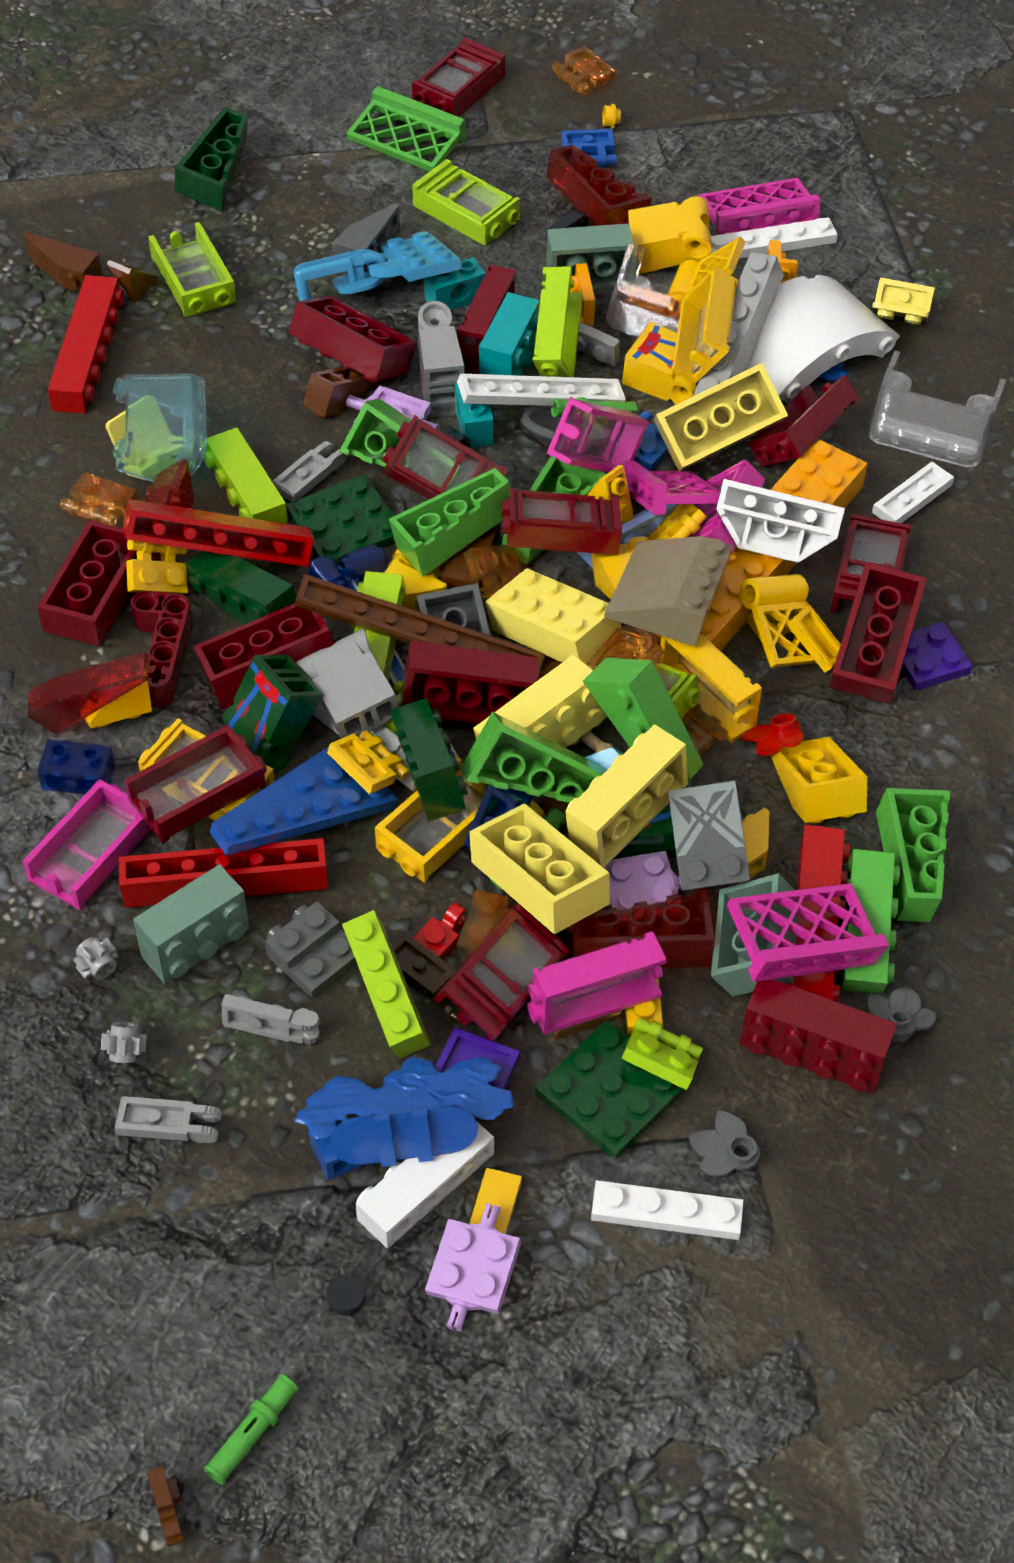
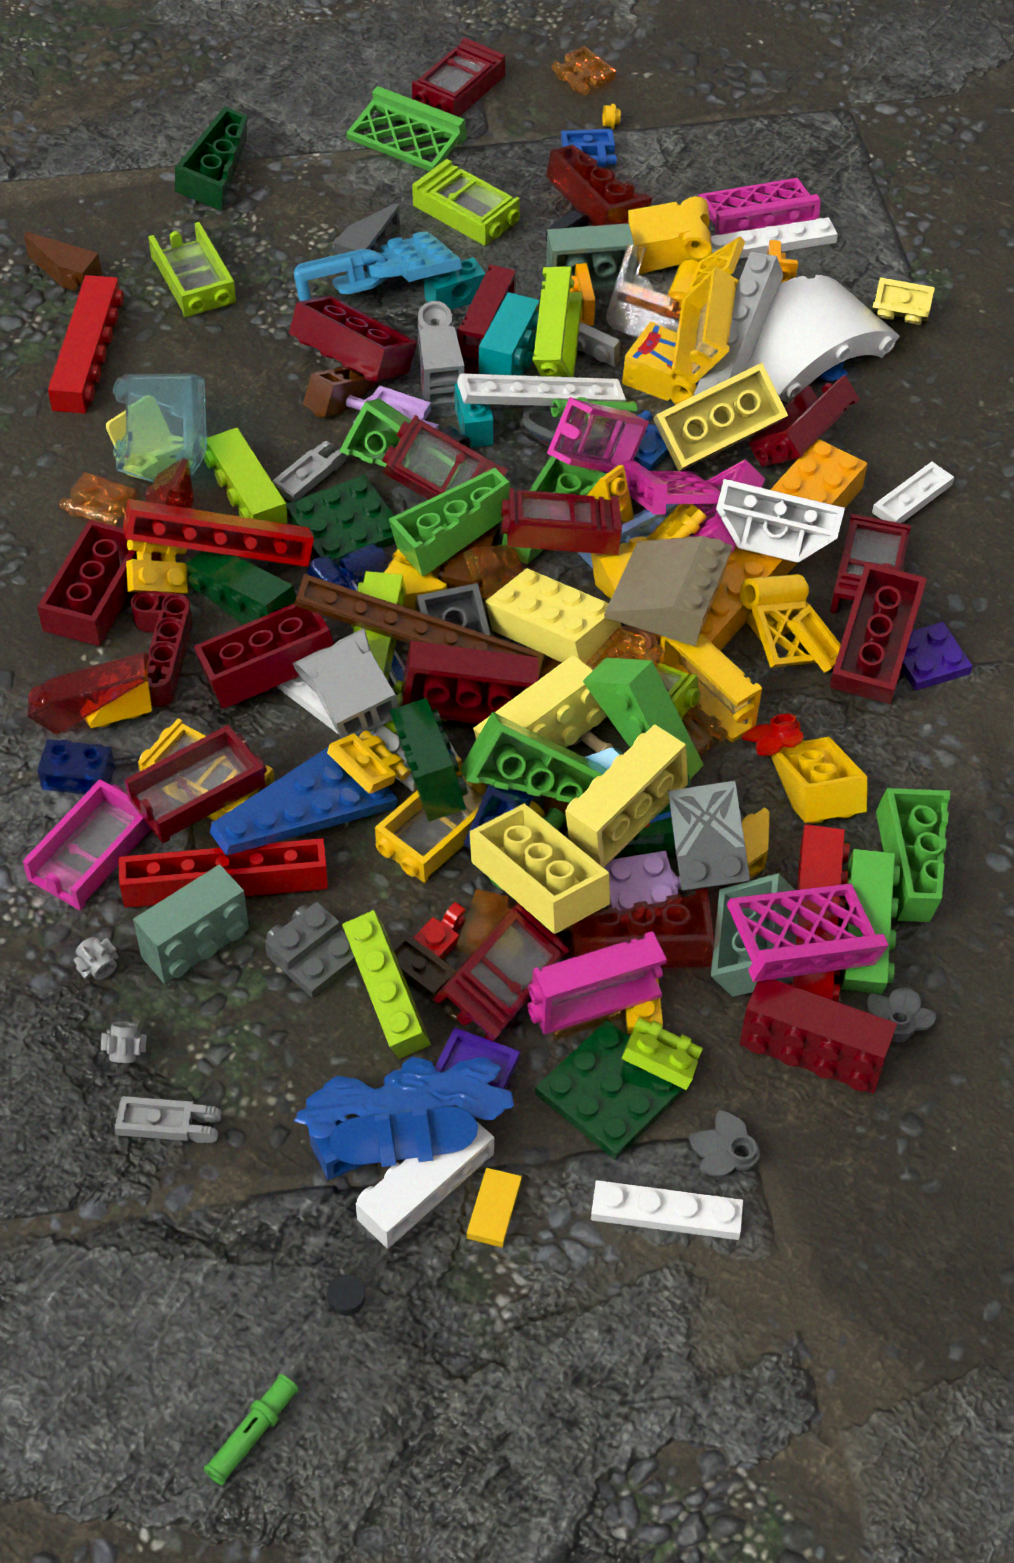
reddish brown slope [107,260,158,304] -> none
reddish brown plate [147,1466,184,1547] -> none
light grey hinge [221,994,320,1045] -> none
dark green piece [222,654,324,773] -> none
lavender plate [425,1203,522,1332] -> none
clear windscreen [869,351,1006,467] -> none

